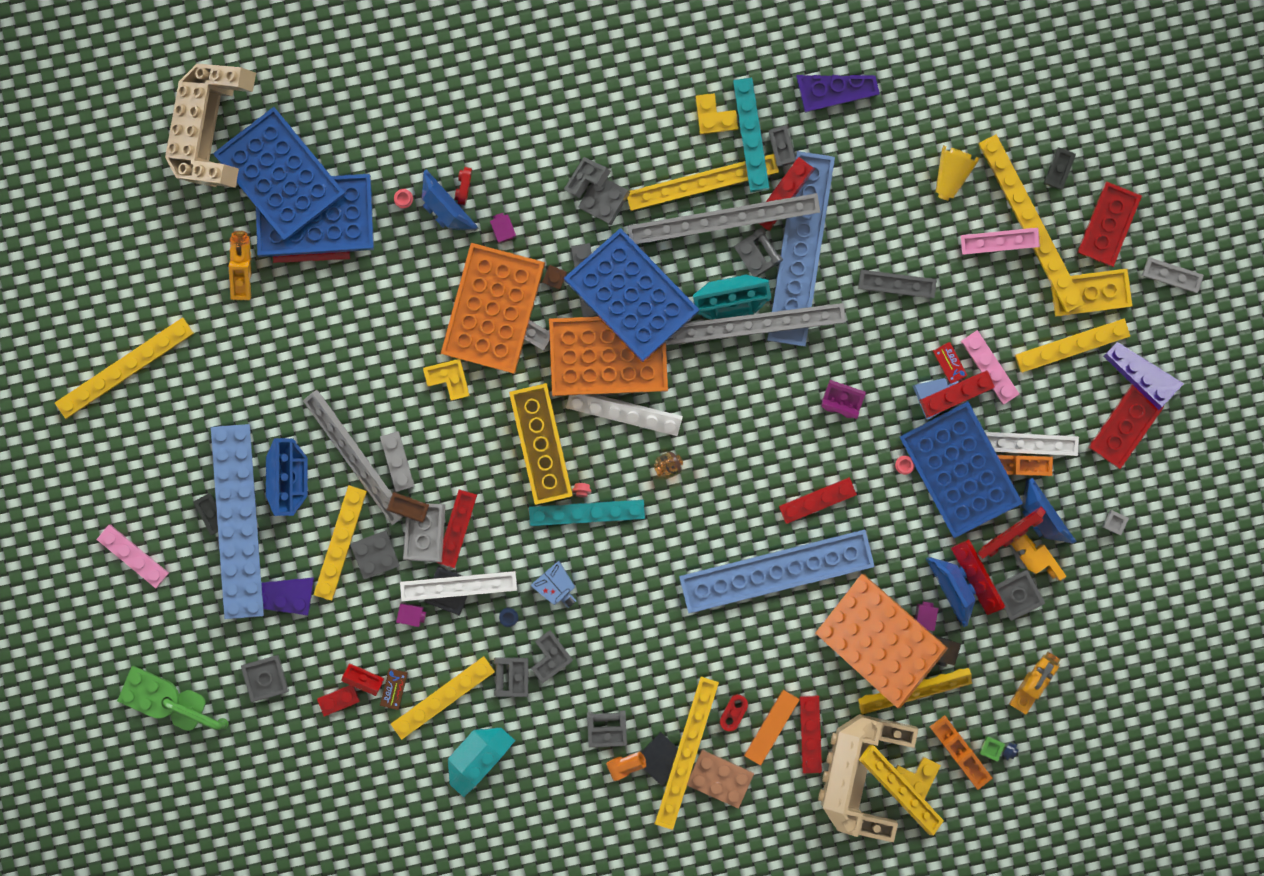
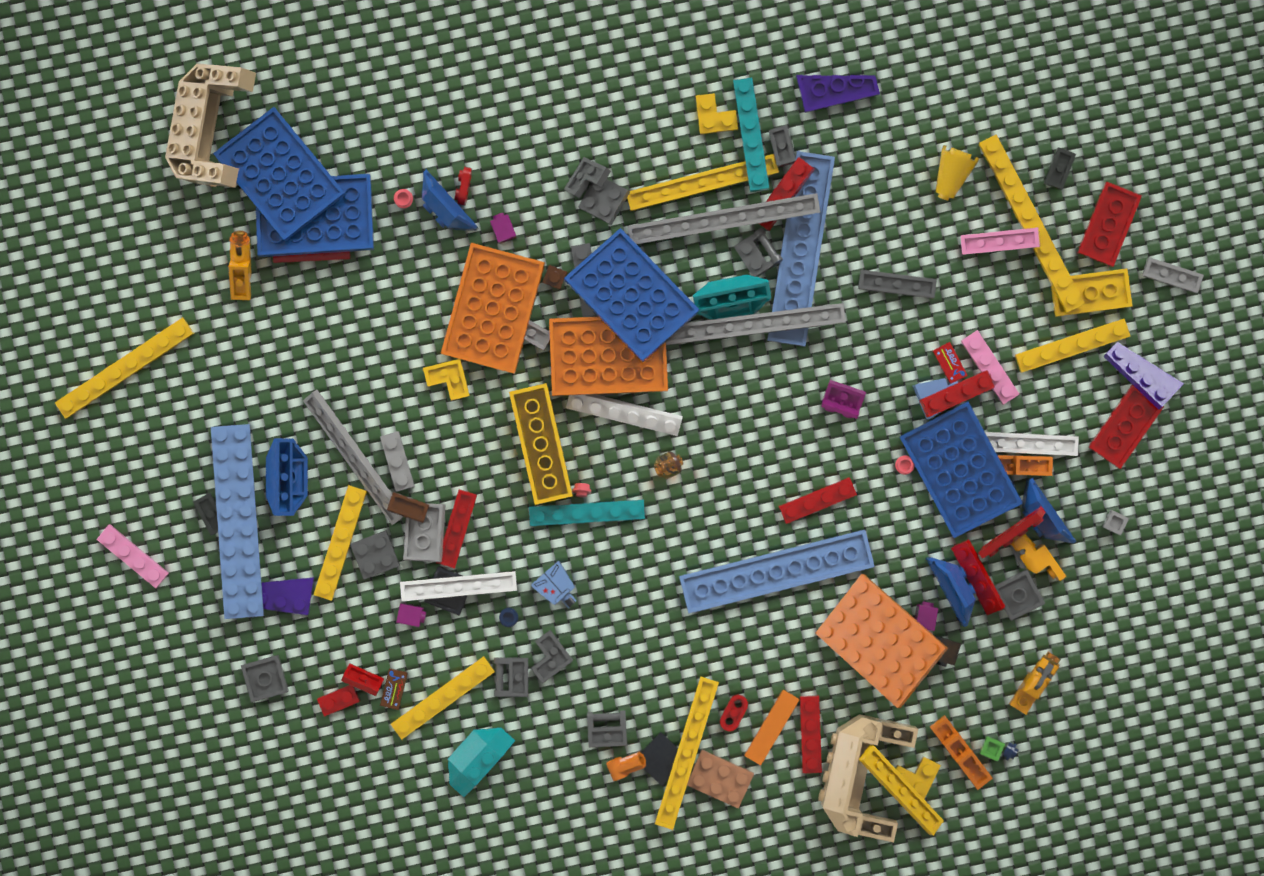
bright green plate [117,666,228,731] -> none
yellow plate [858,668,972,714] -> none

